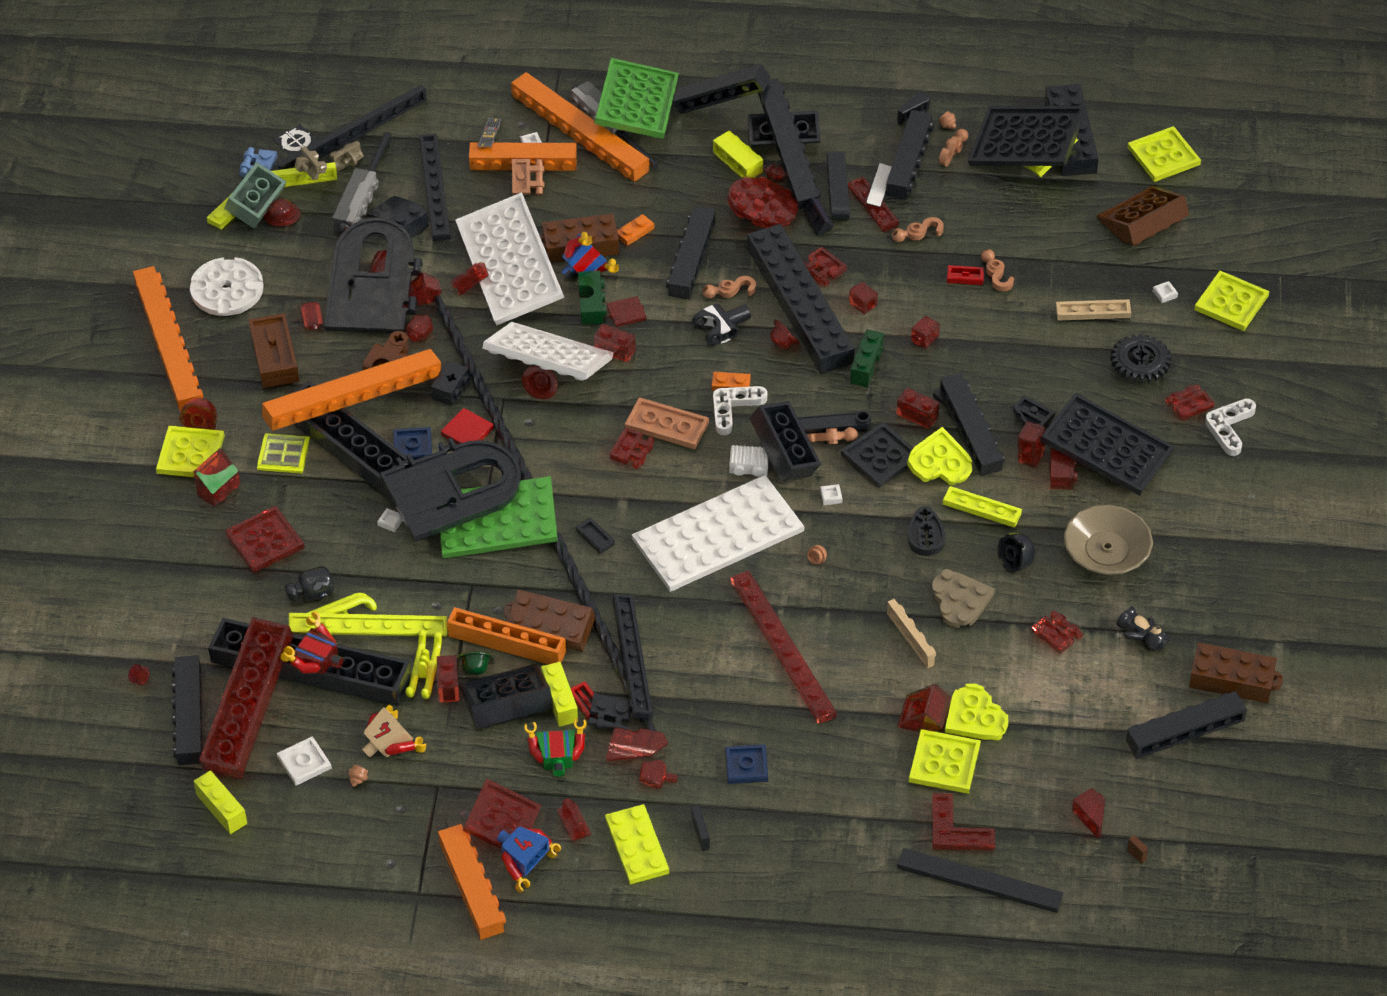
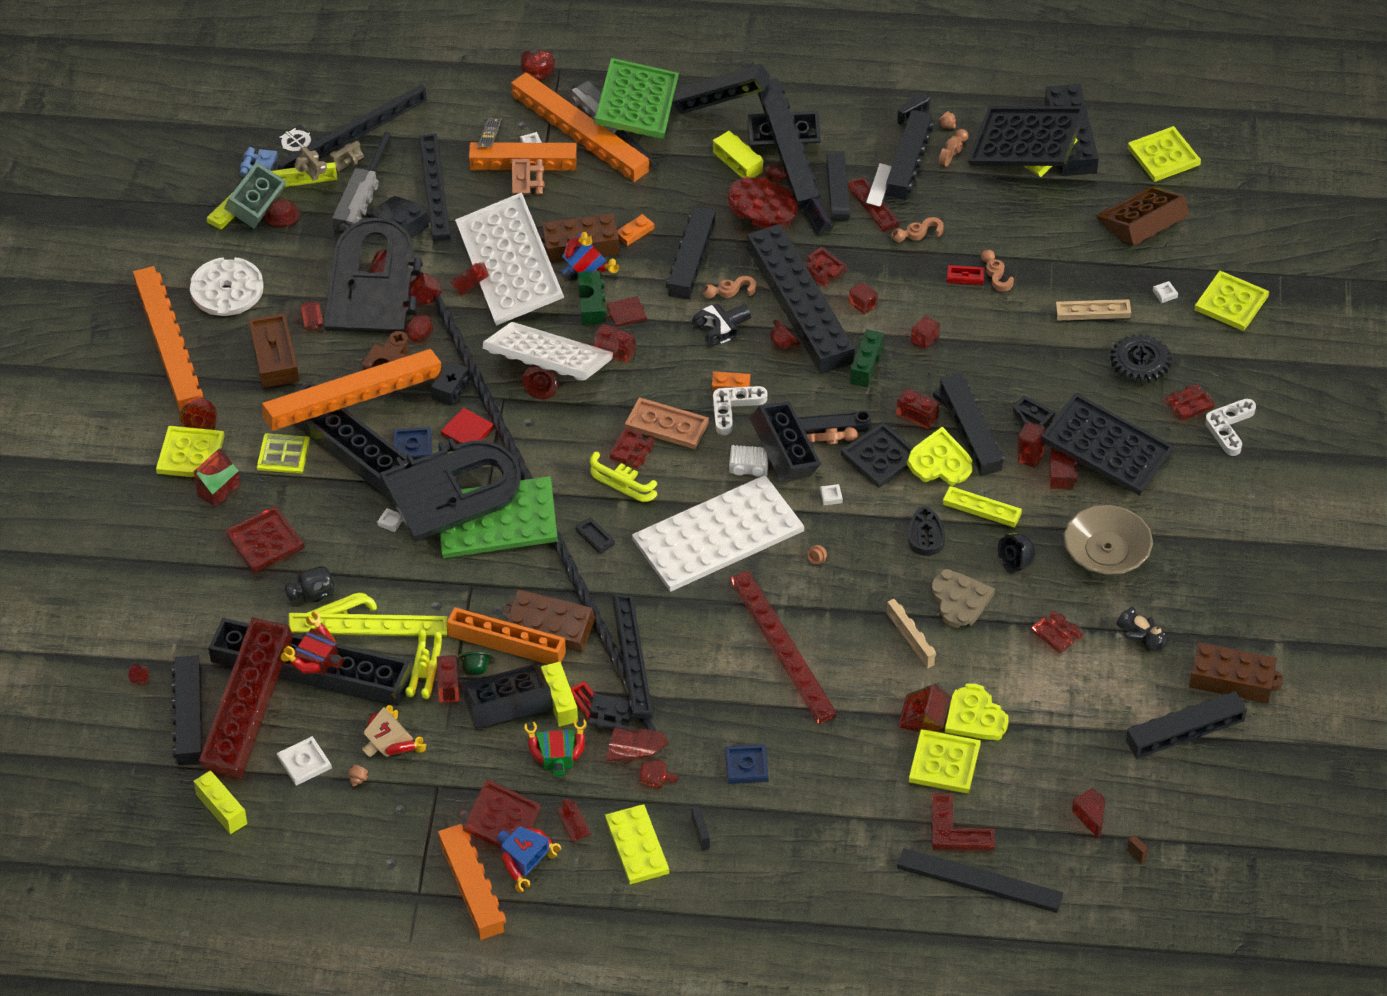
none -> clear red cylinder [521,50,555,81]
none -> neon yellow piece [590,452,657,502]

